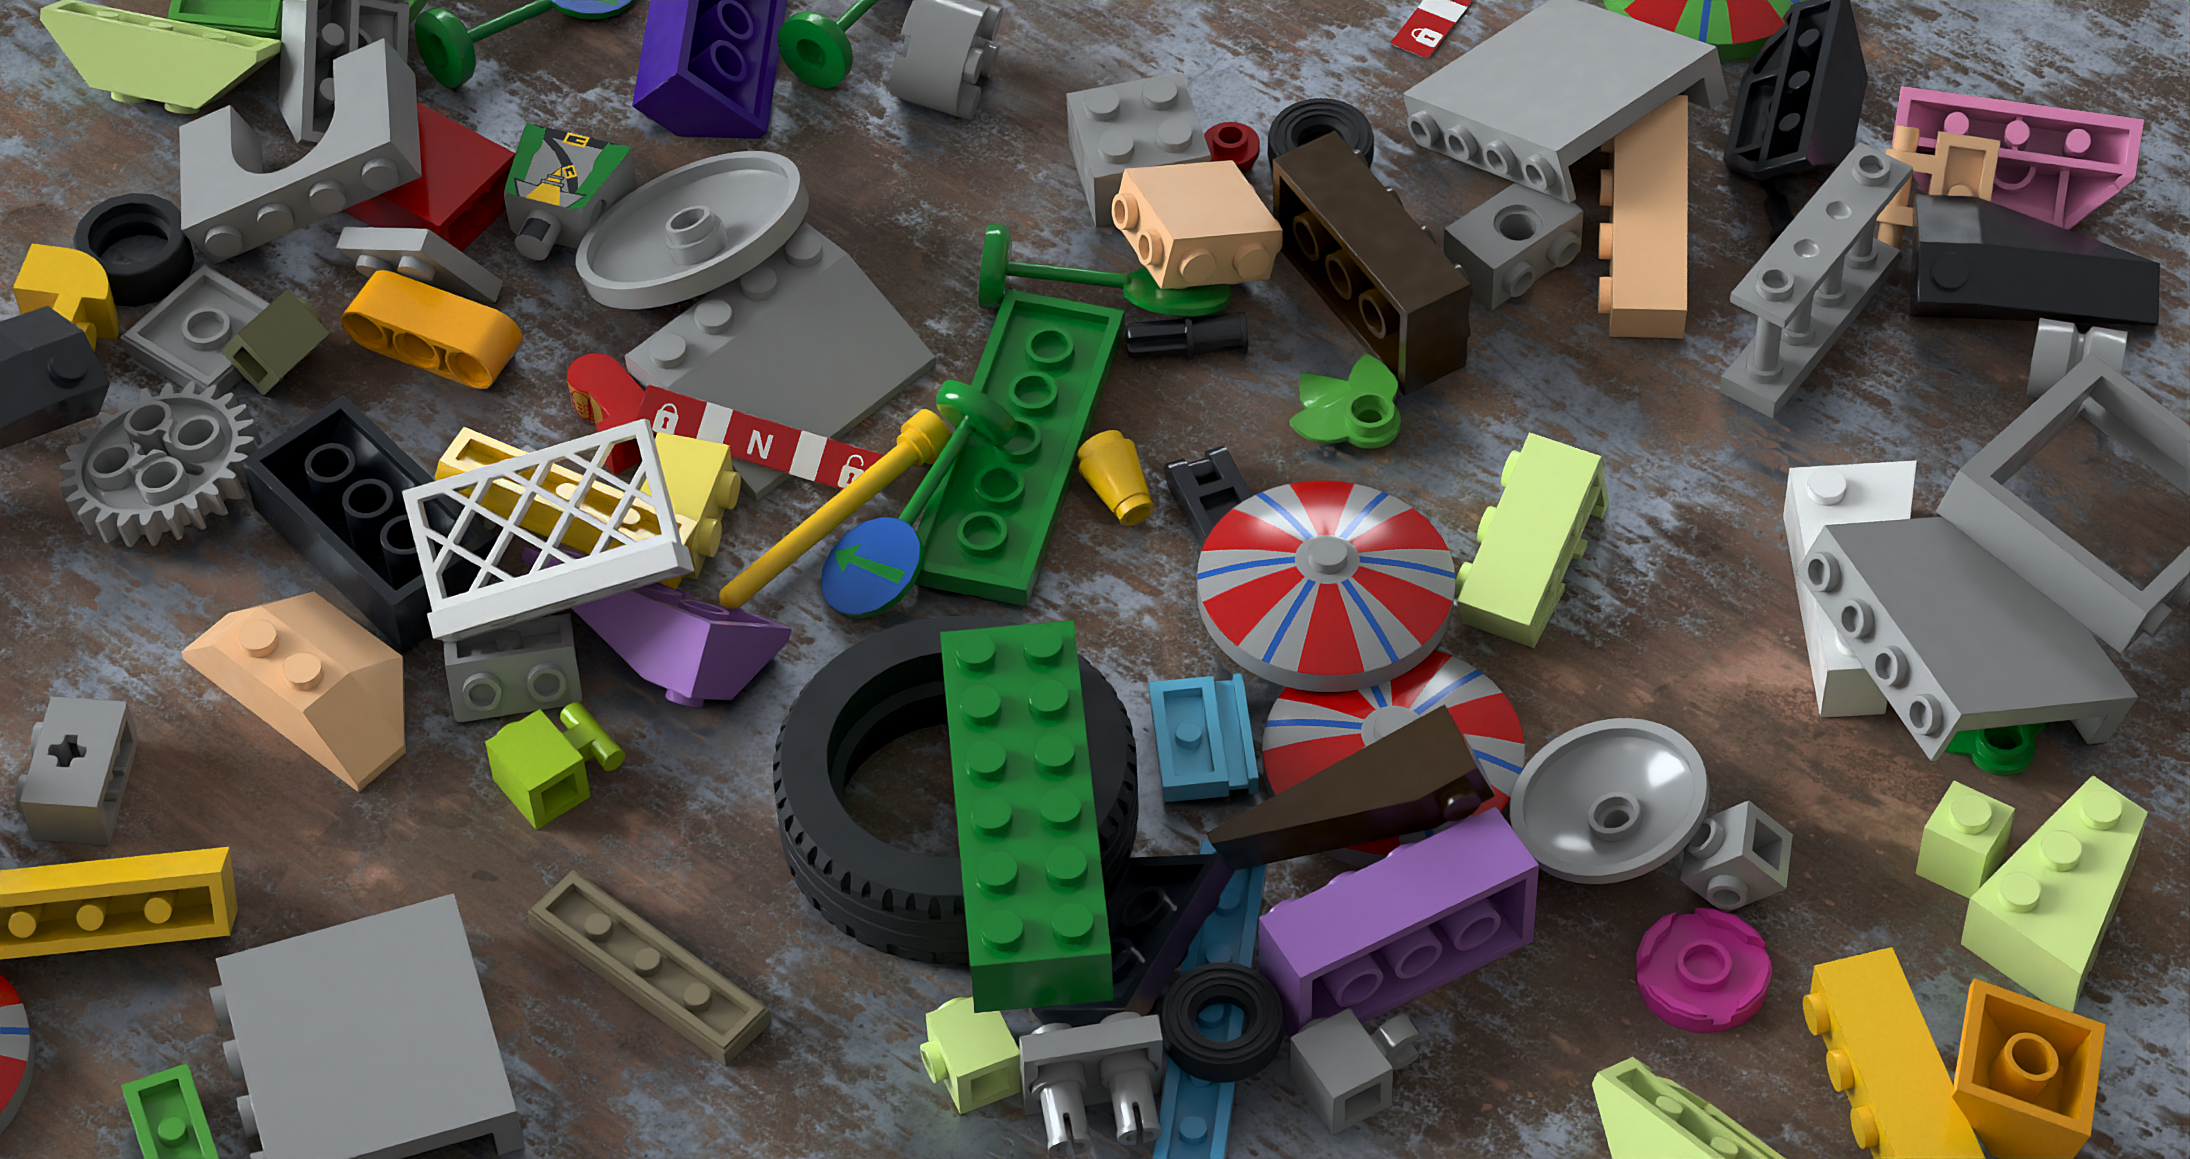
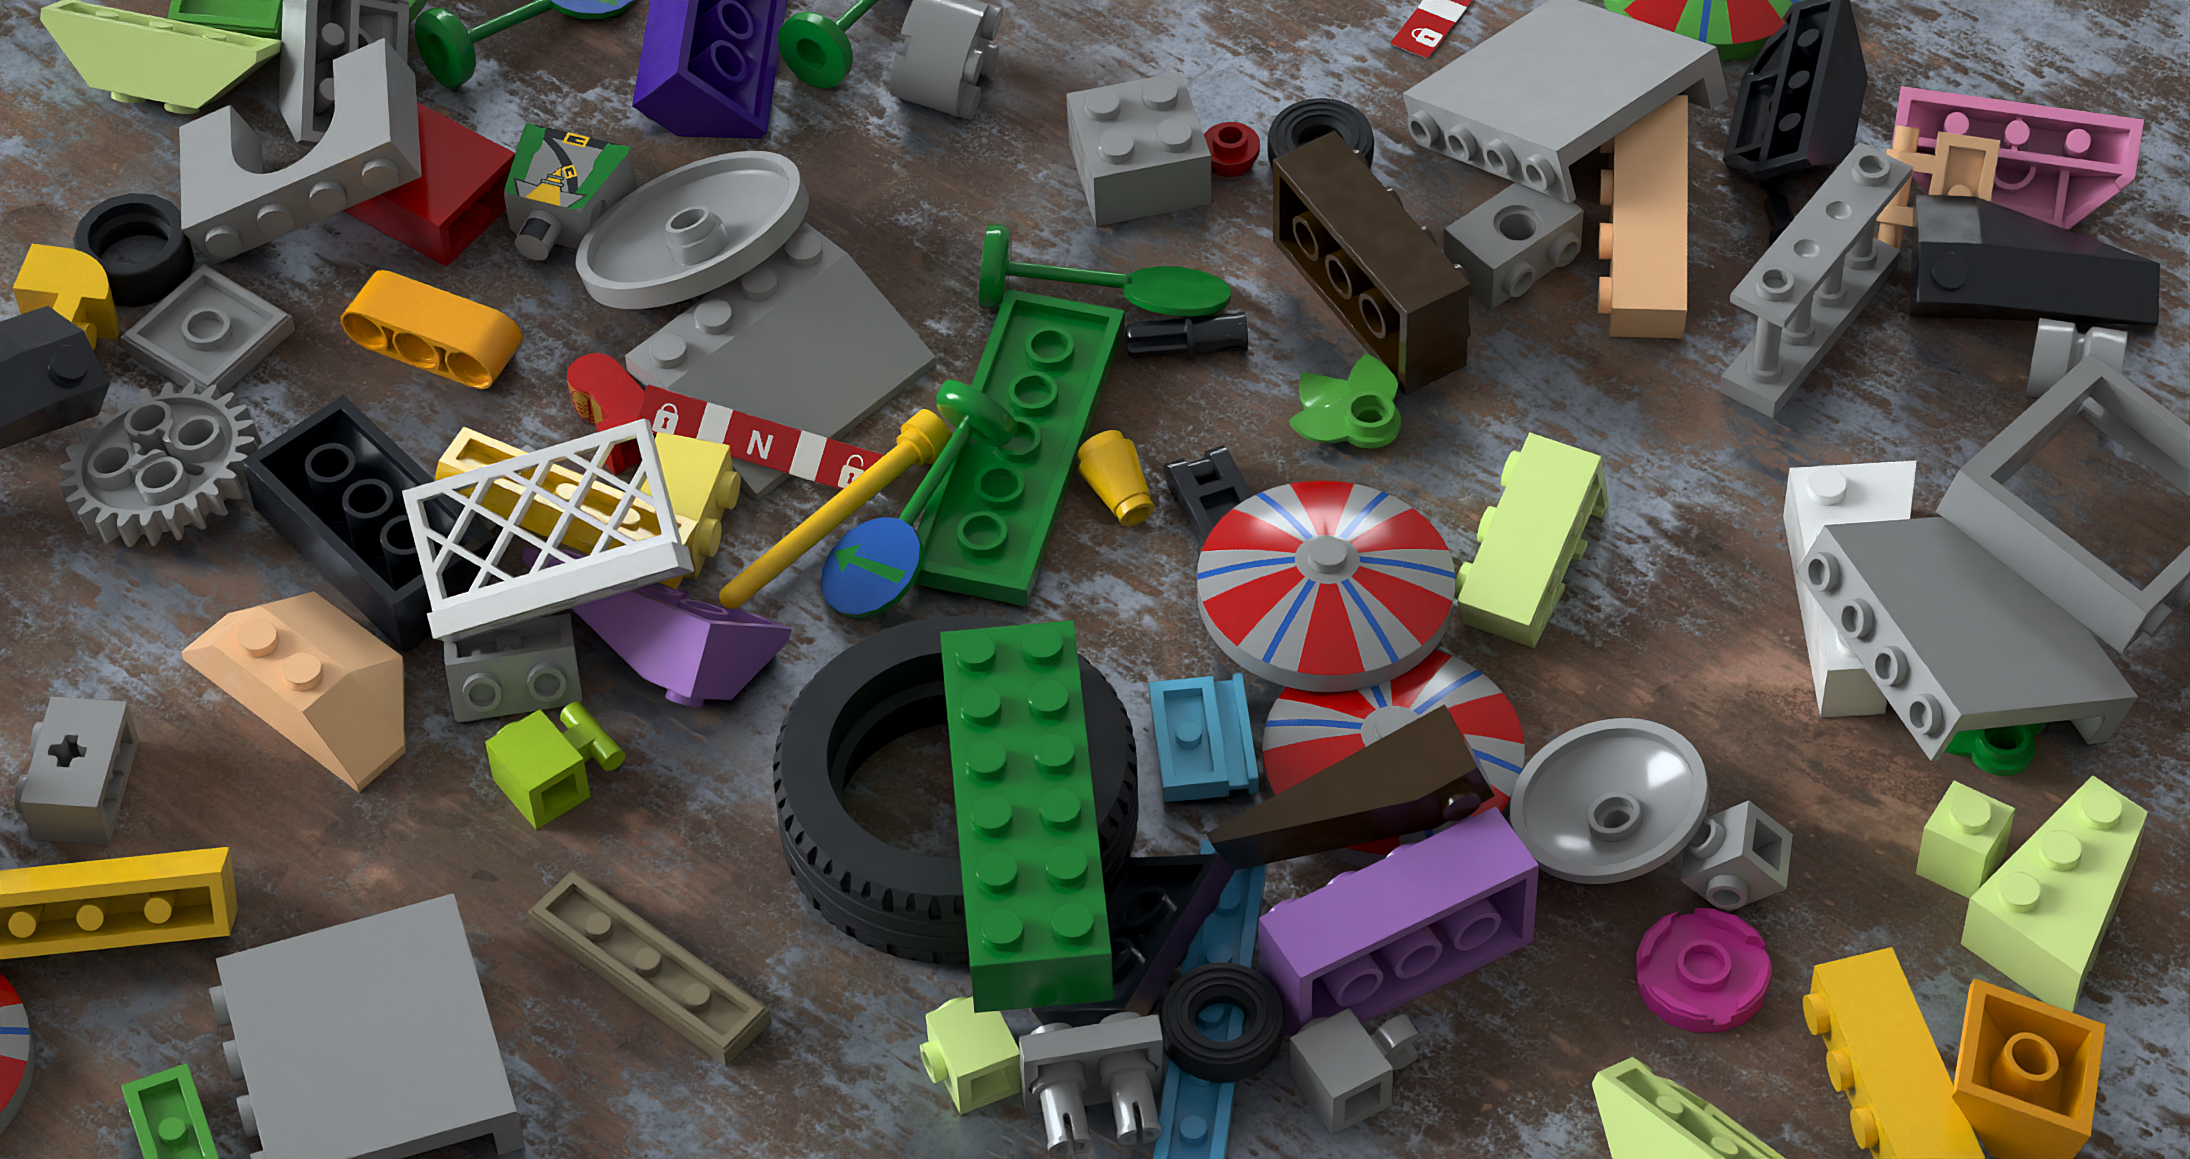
olive brick [221,288,330,396] -> none
light grey wing [336,227,503,303] -> none
light nougat brick [1112,160,1283,289] -> none

